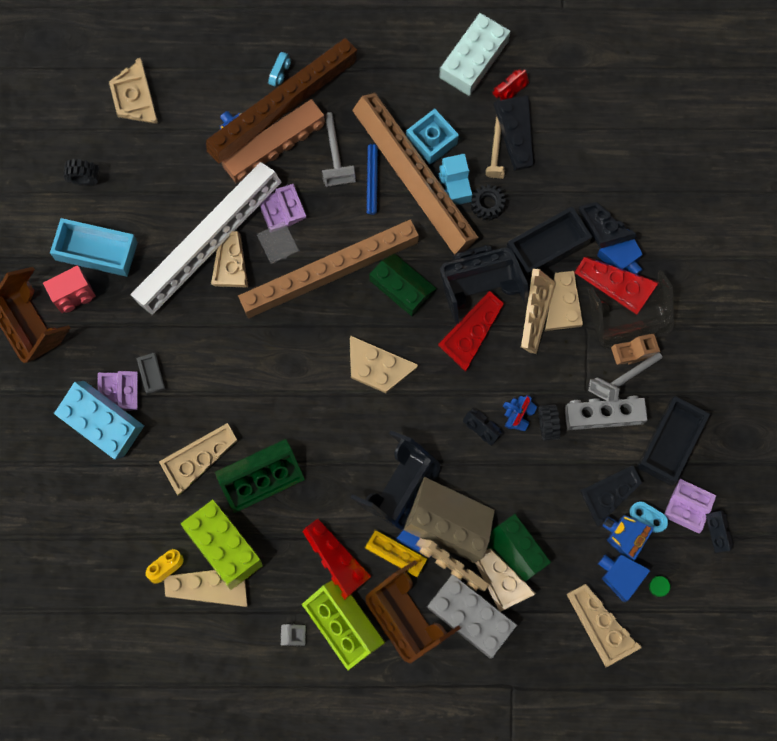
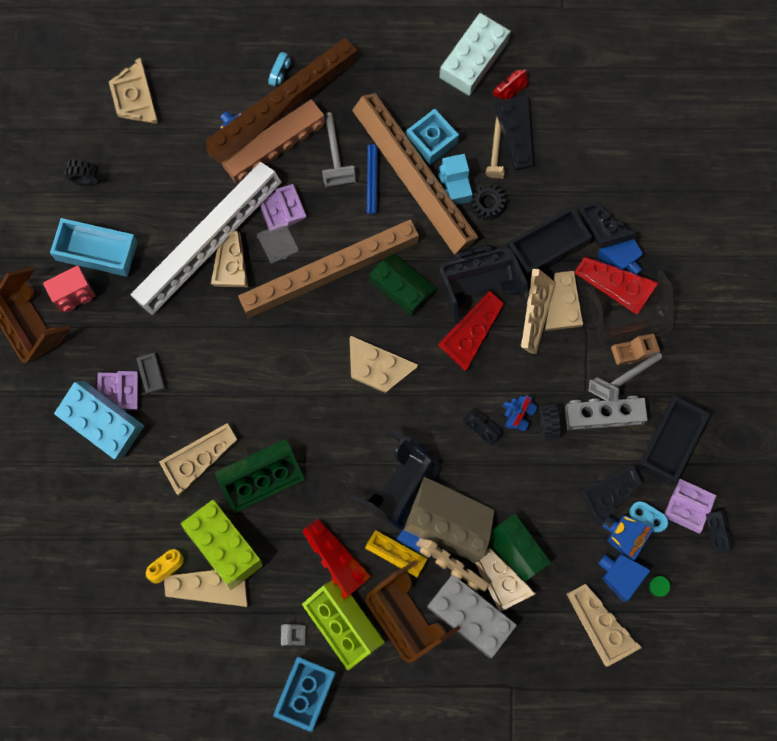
none -> dark azure brick [273,657,336,732]

